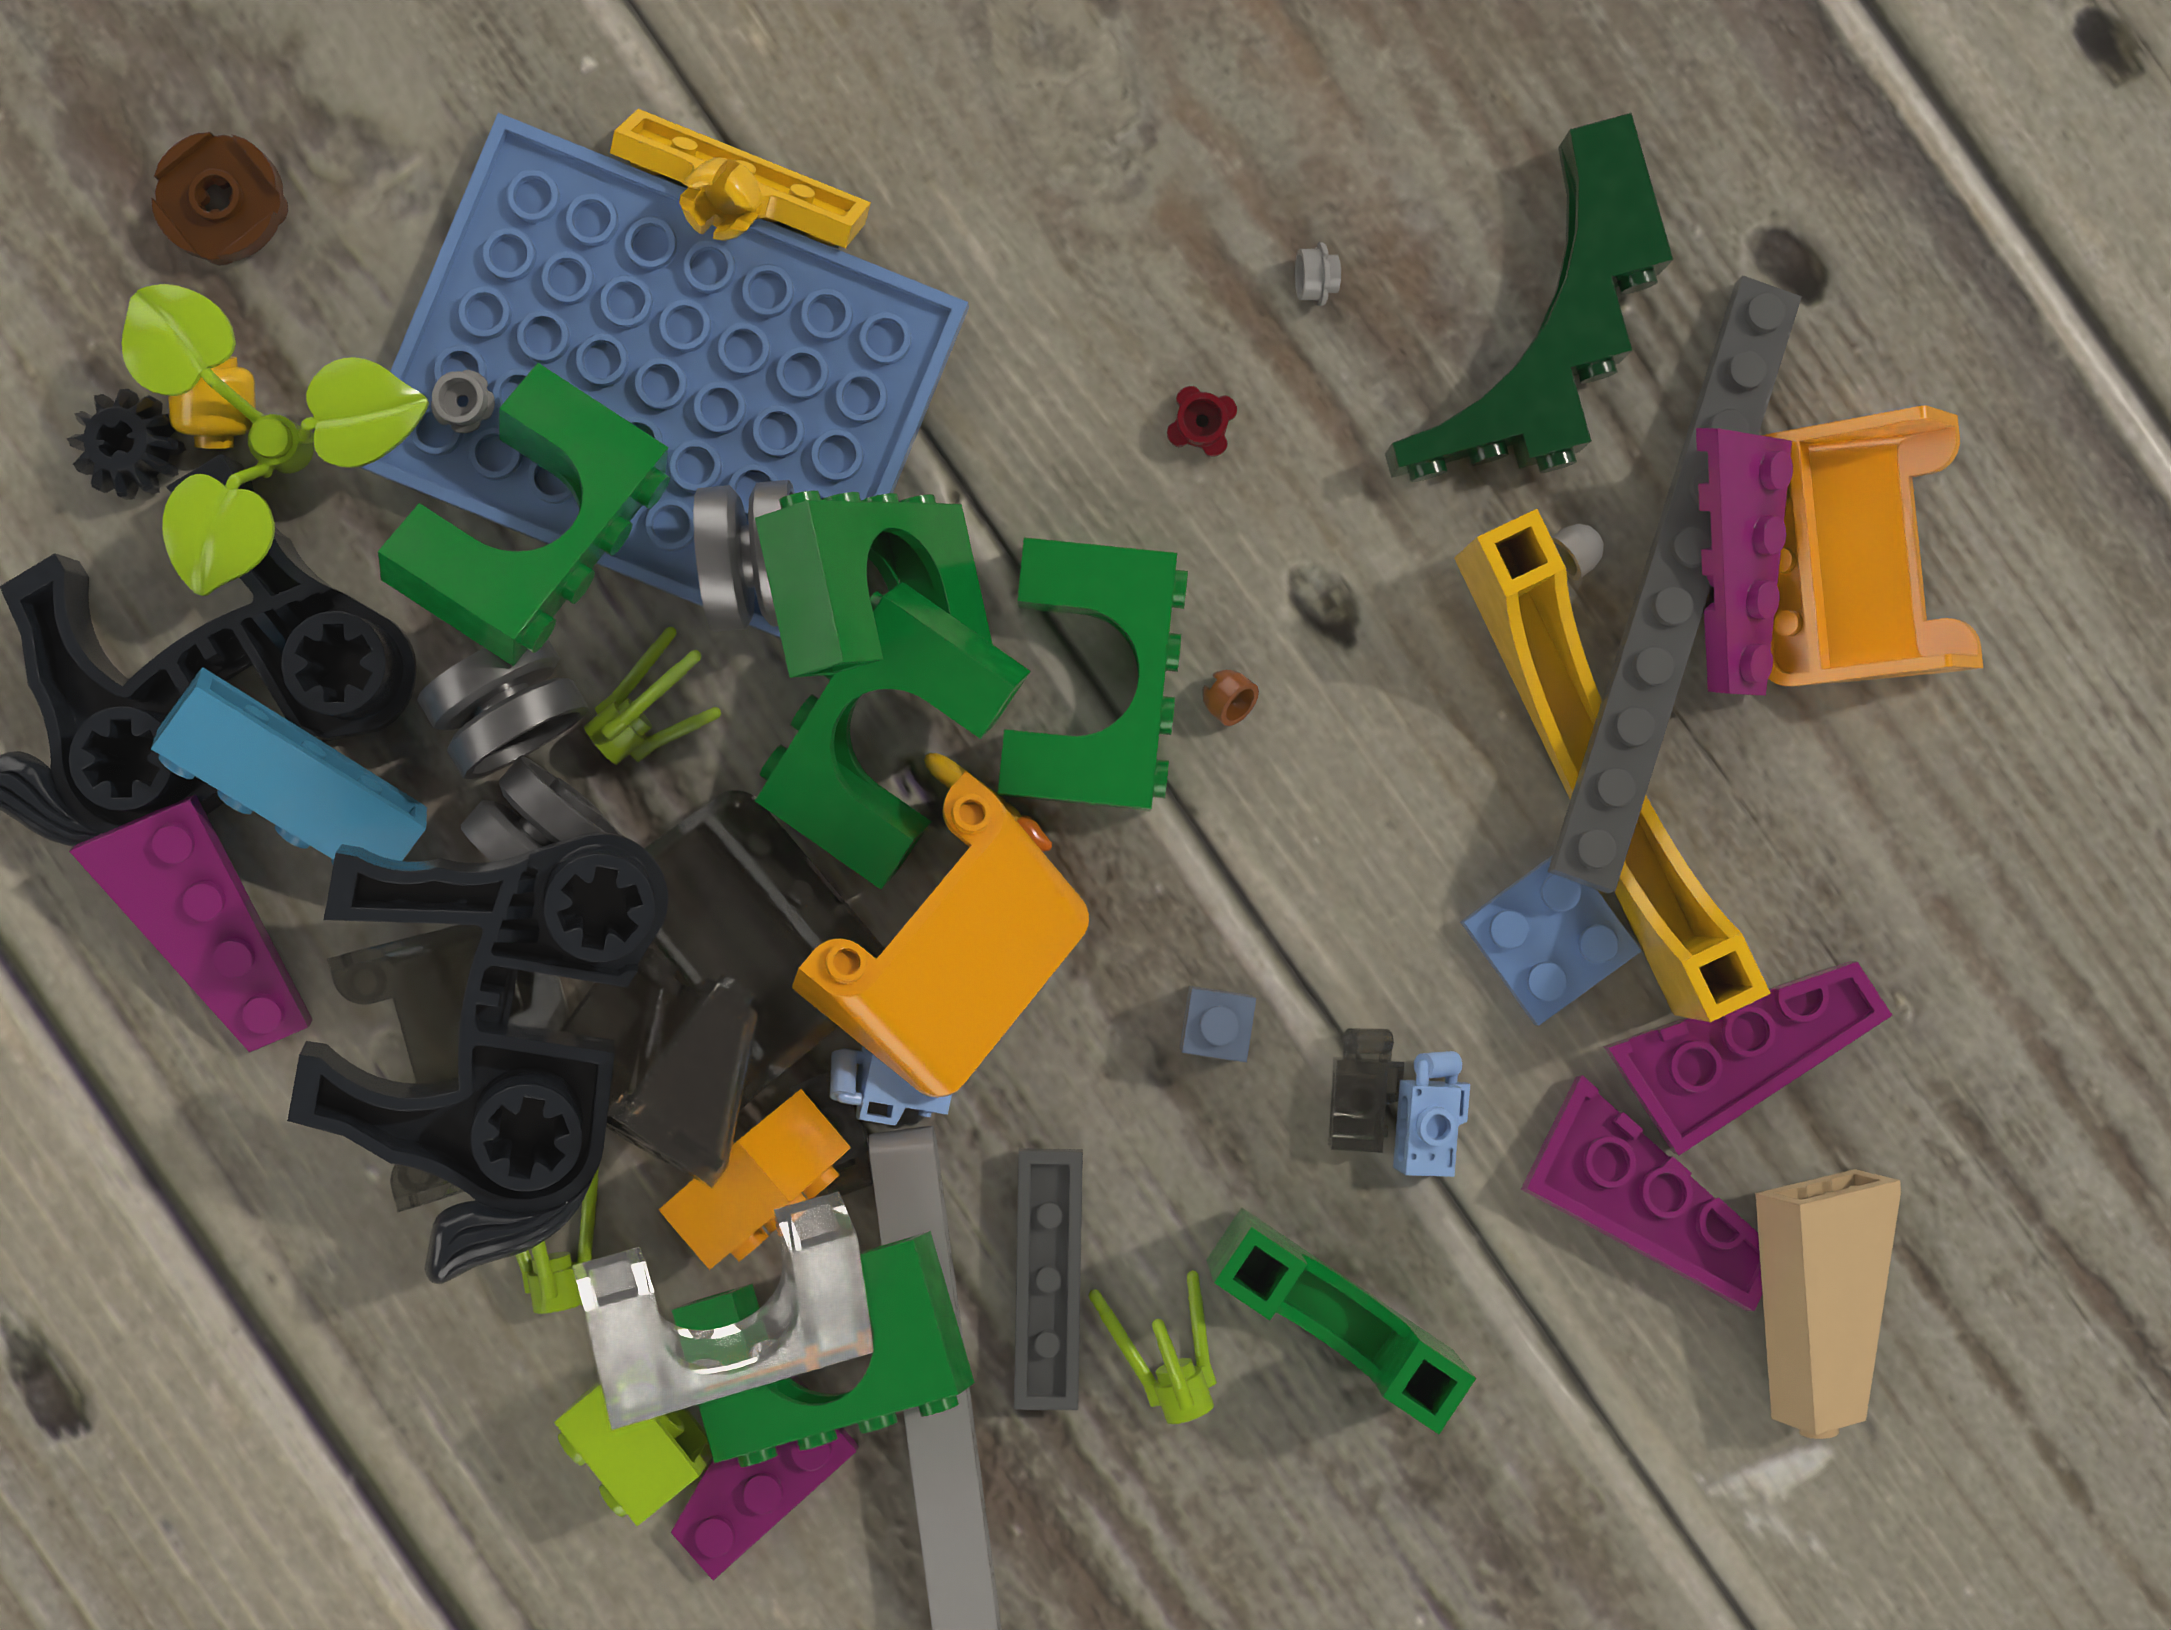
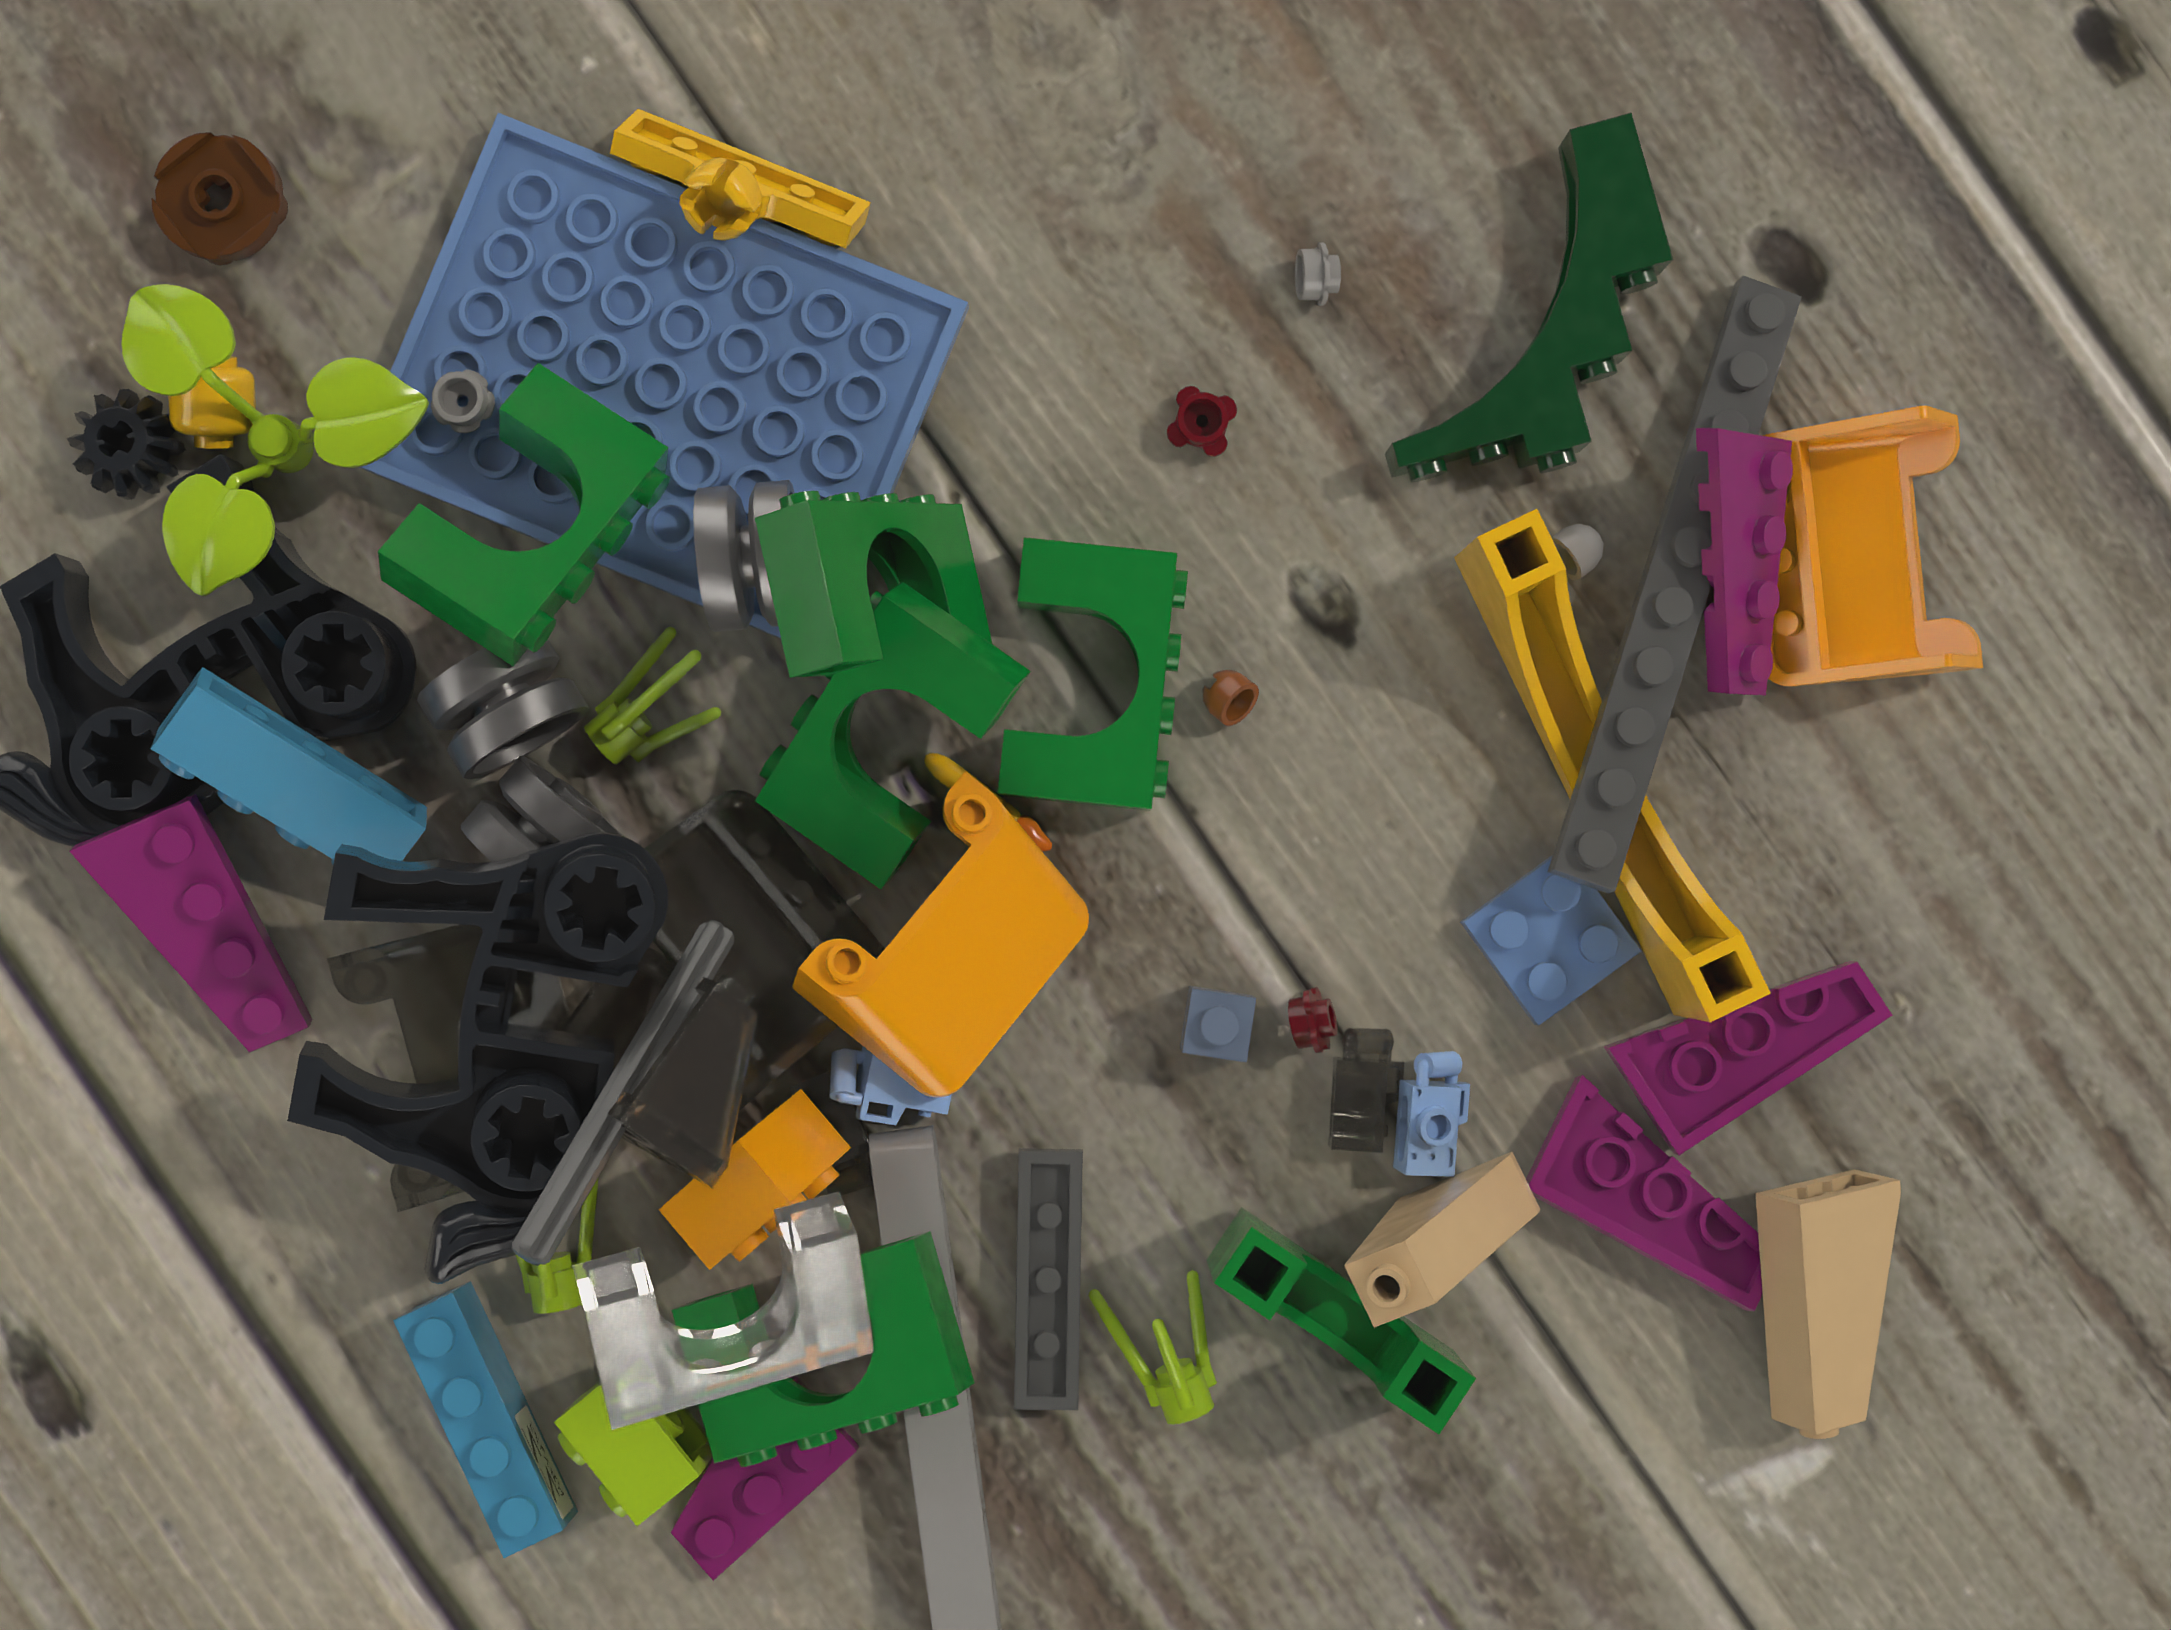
none -> dark azure brick [393,1281,578,1558]
none -> dark grey axle [512,920,734,1266]
none -> dark red plate [1288,987,1337,1053]
none -> tan slope [1344,1152,1541,1328]

